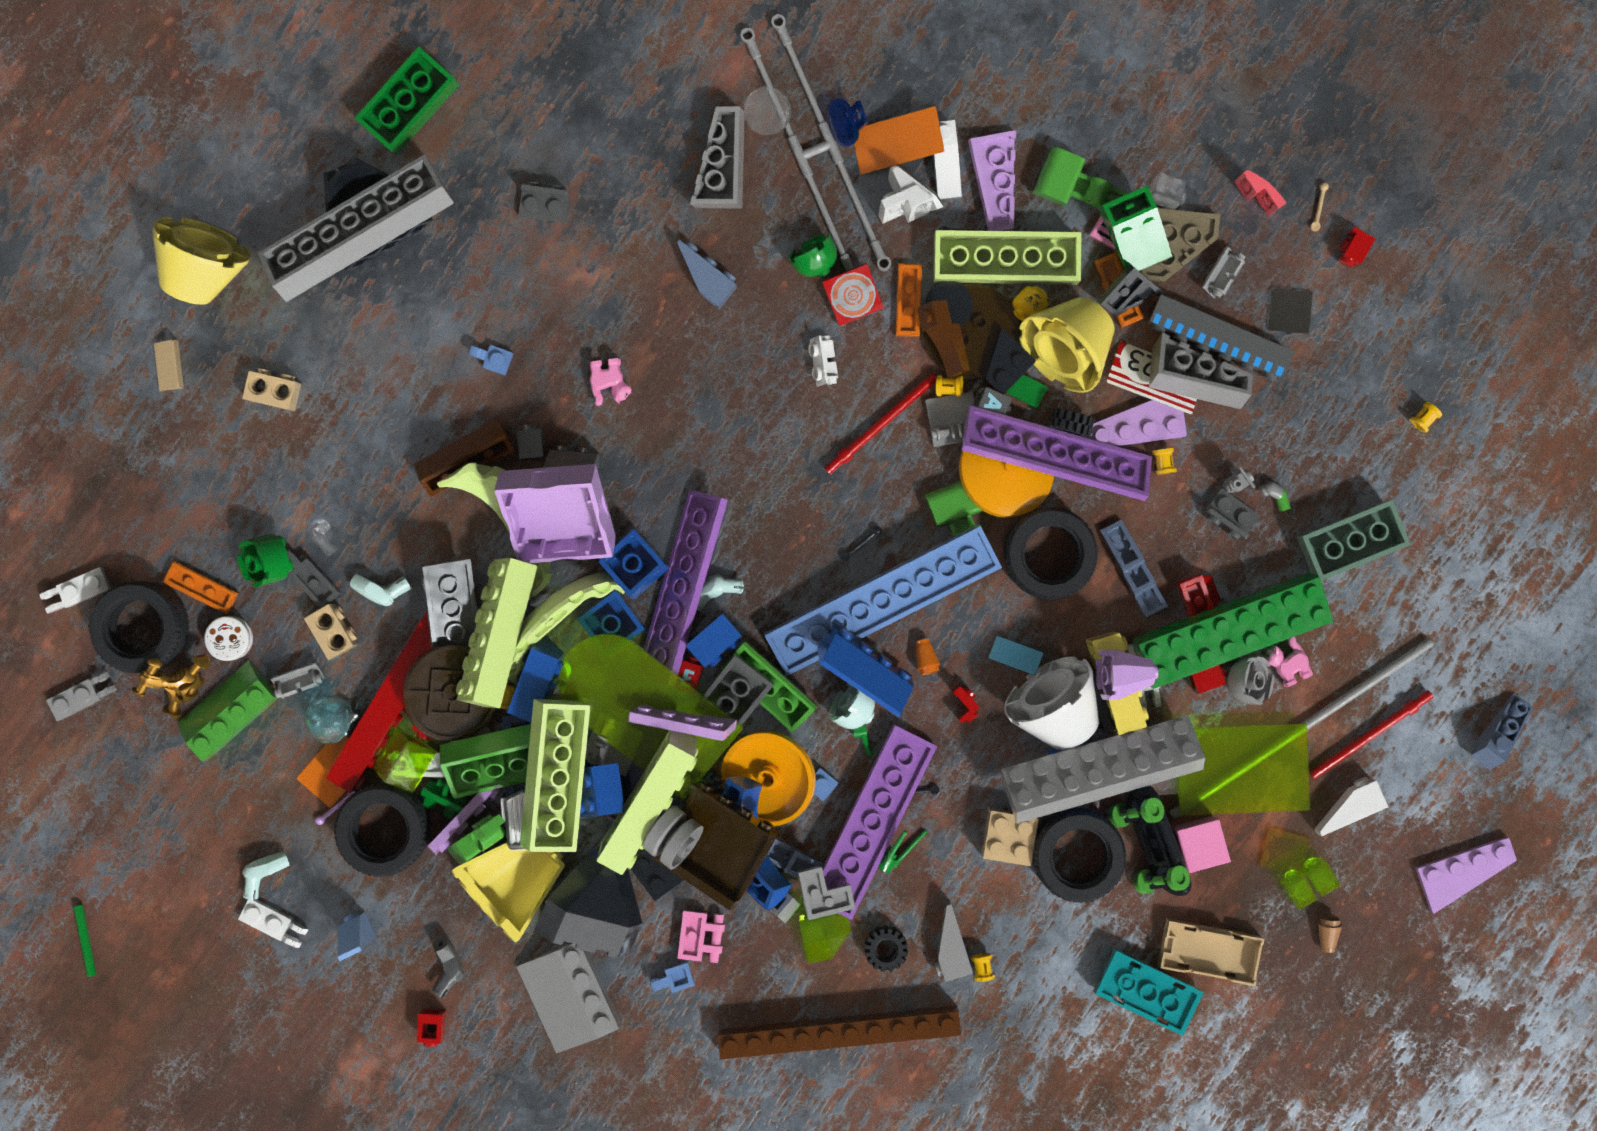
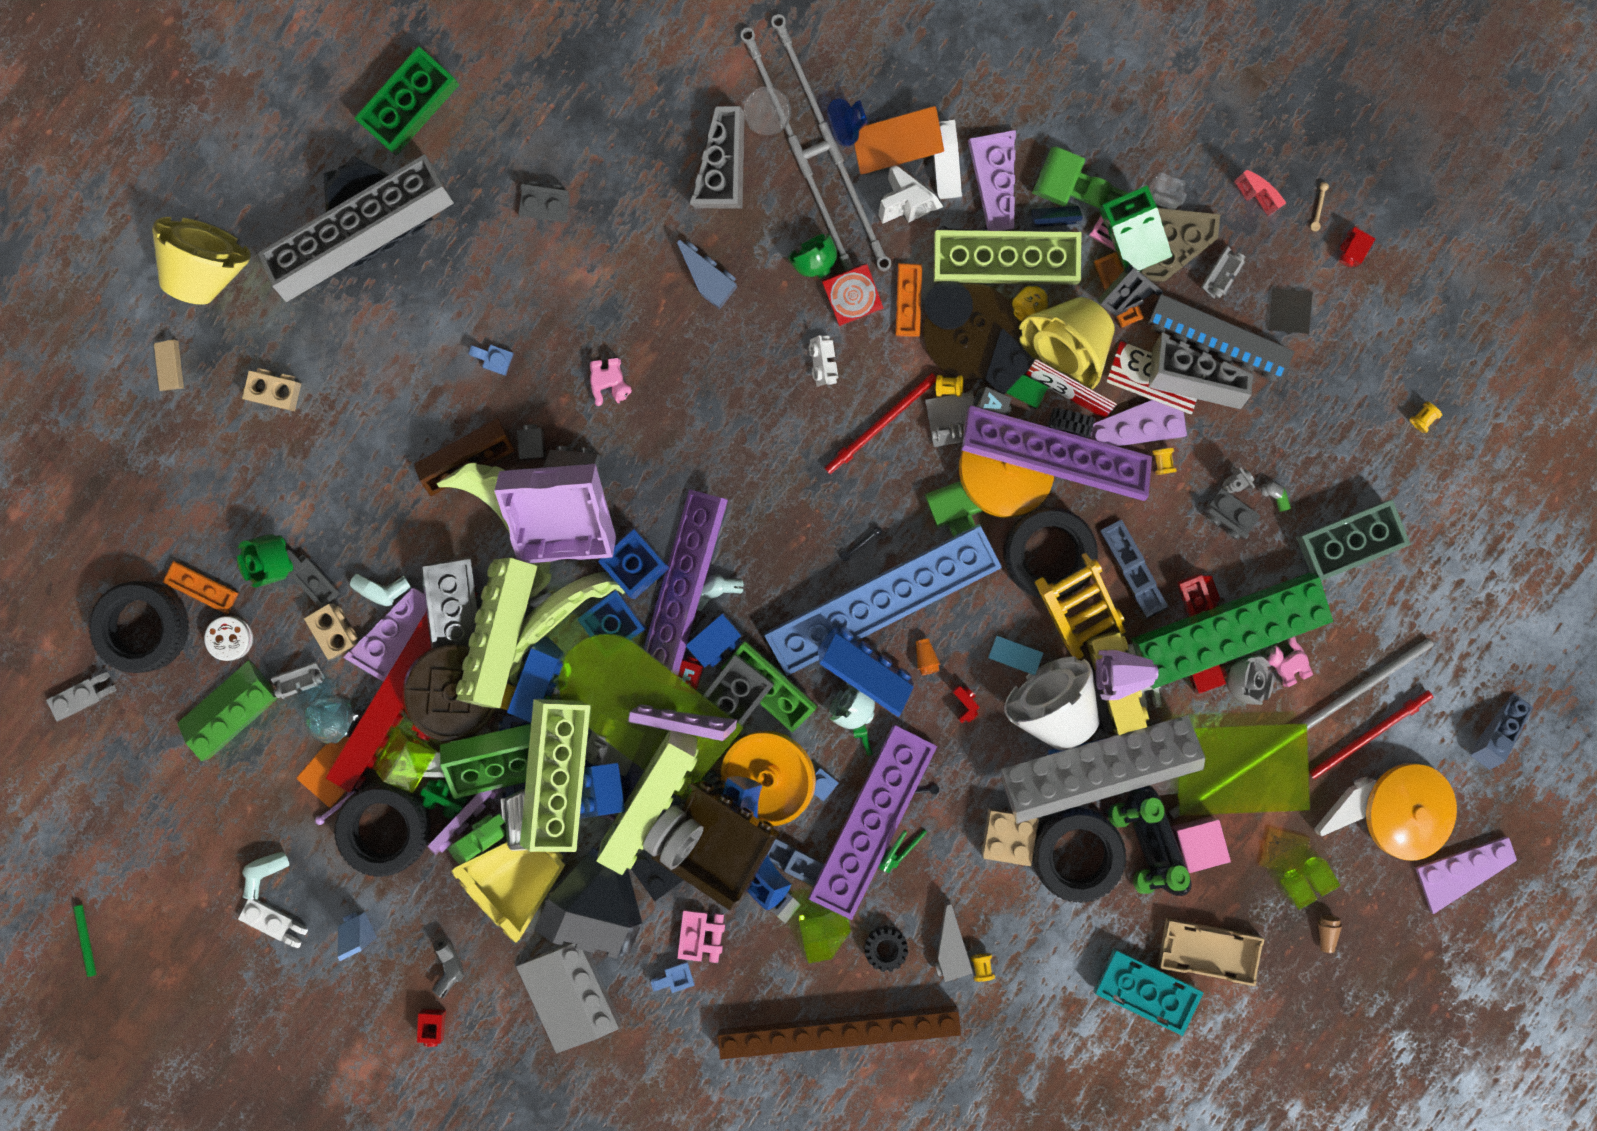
white hinge [40,567,111,613] -> none
pearl gold piece [131,654,210,720] -> none
clear arm [313,520,337,557] -> none
light grey plate [797,866,856,920] -> none
reddish brown slope [917,300,970,377] -> none
none -> lavender wing [343,588,426,682]
none -> sticker [1025,359,1117,419]
none -> dark blue slope [1031,206,1083,228]
none -> yellow fence [1035,553,1126,659]
none -> light orange dish [1366,763,1457,860]

